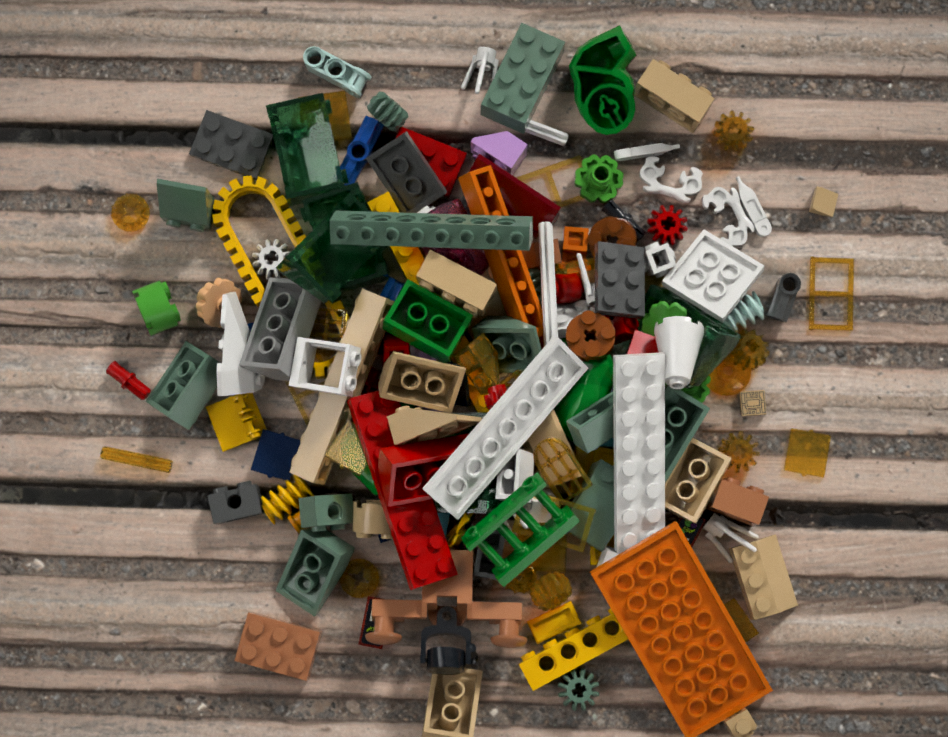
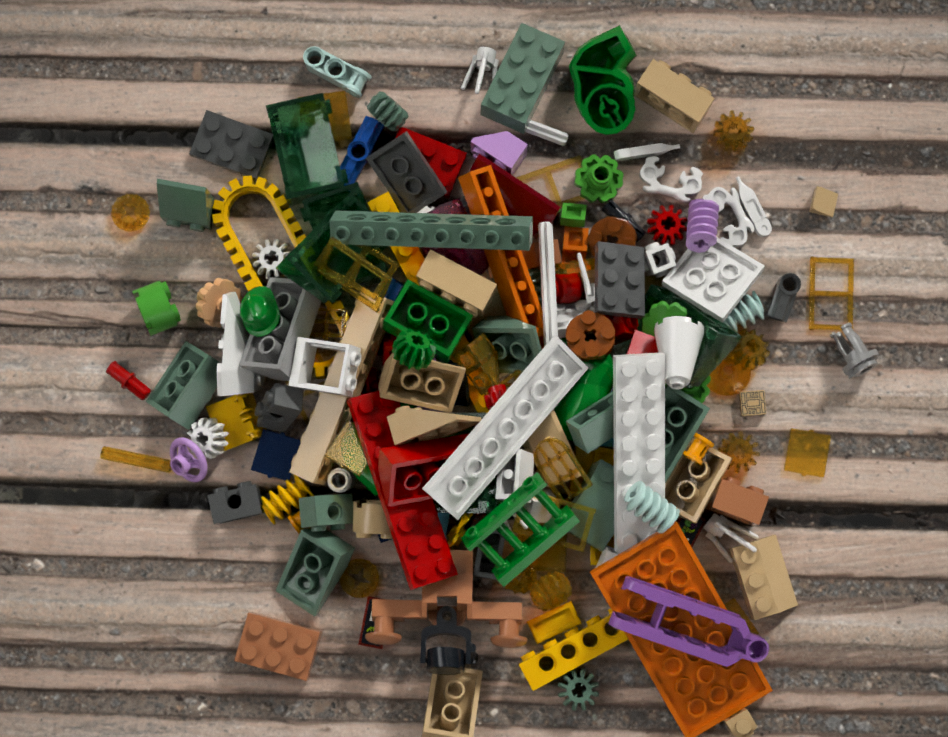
none -> lavender piece [170,437,208,482]
none -> white gear [187,417,229,459]
none -> green piece [240,286,280,337]
none -> dark grey brick [255,383,304,433]
none -> clear yellow window [314,241,400,301]
none -> clear yellow window [317,237,392,313]
none -> white brick [327,467,356,493]
none -> green gear [392,329,436,371]
none -> bright green plate [560,203,587,227]
none -> medium lavender piece [608,576,769,667]
none -> light aqua piece [624,481,680,534]
none -> light orange bush [683,433,714,466]
none -> lavender piece [686,199,719,253]
none -> light grey piece [830,323,880,379]

